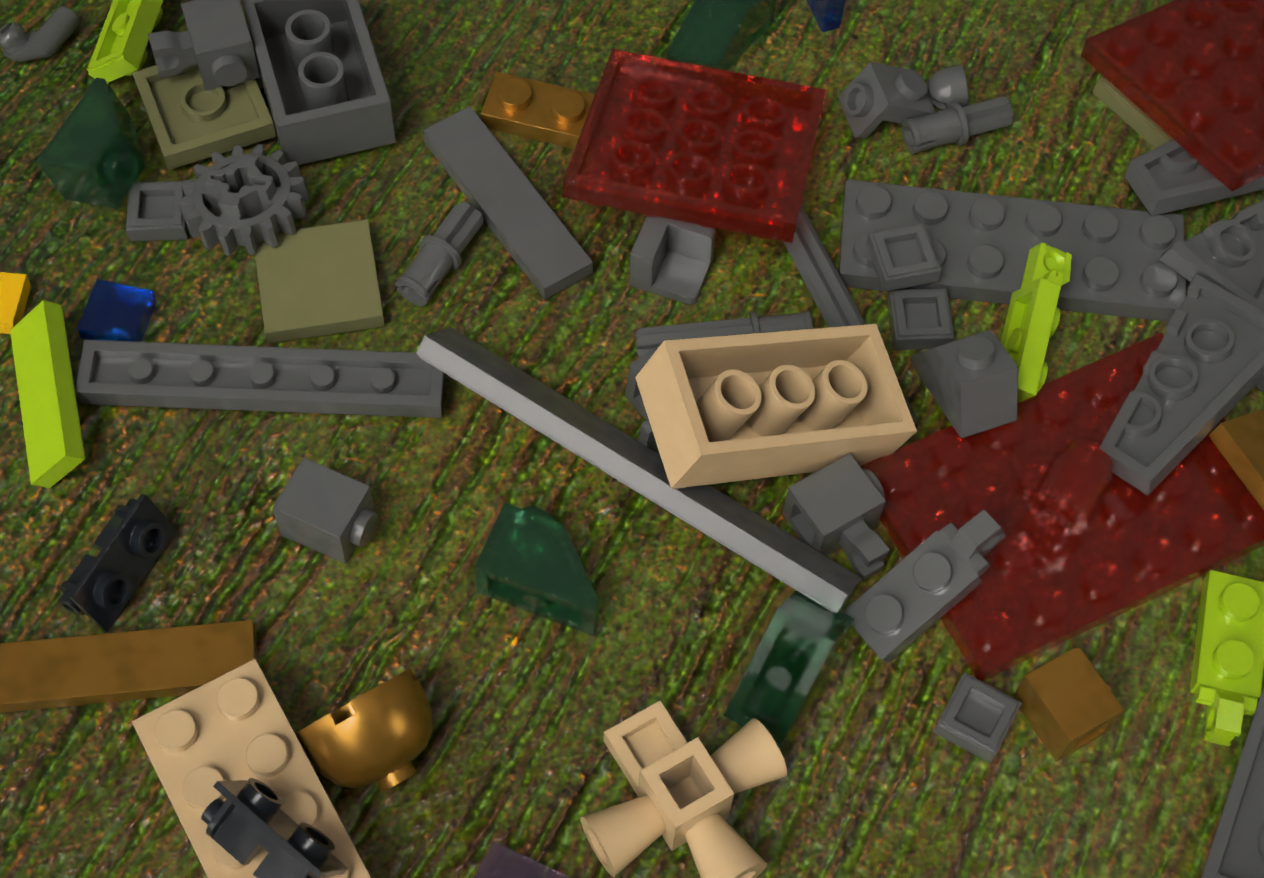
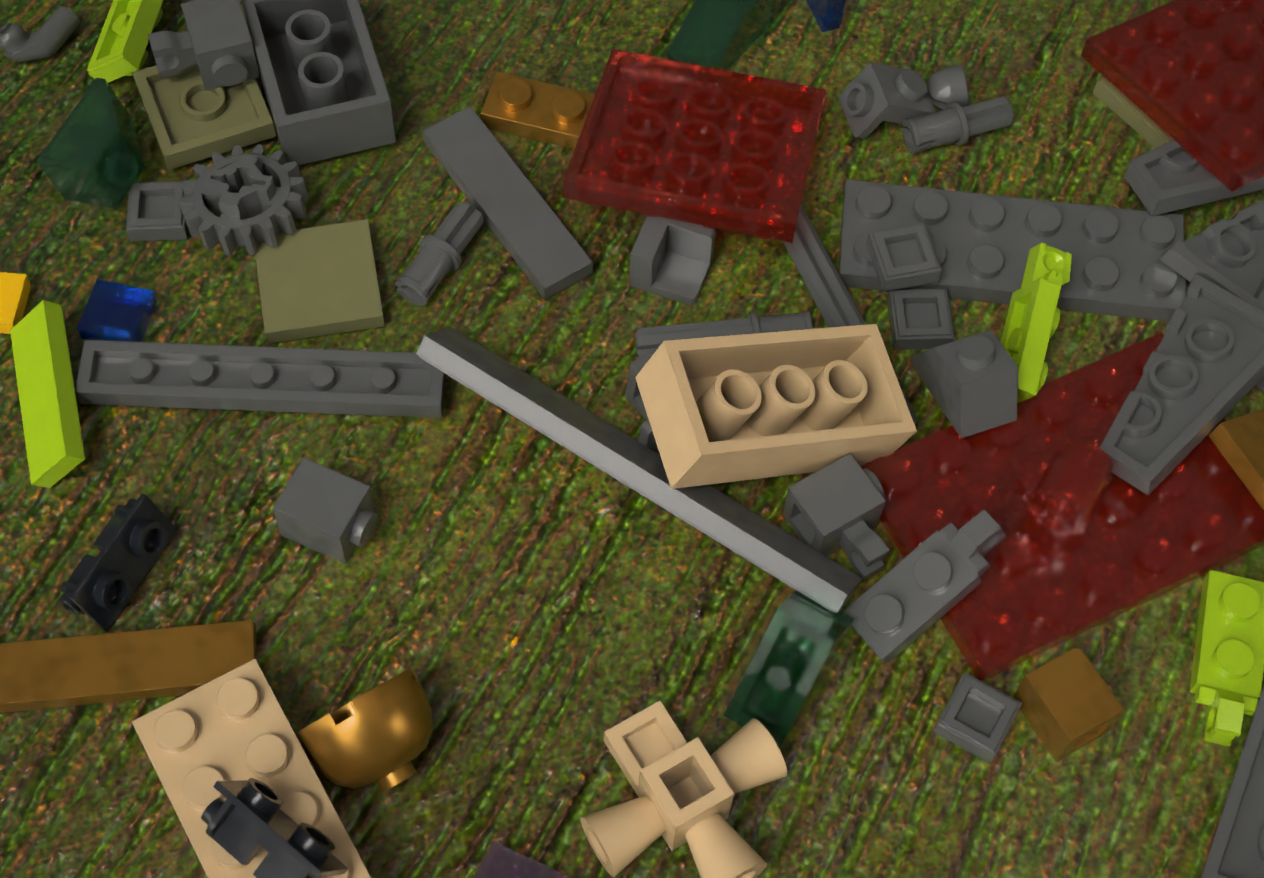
clear green slope [475,503,599,636] -> none

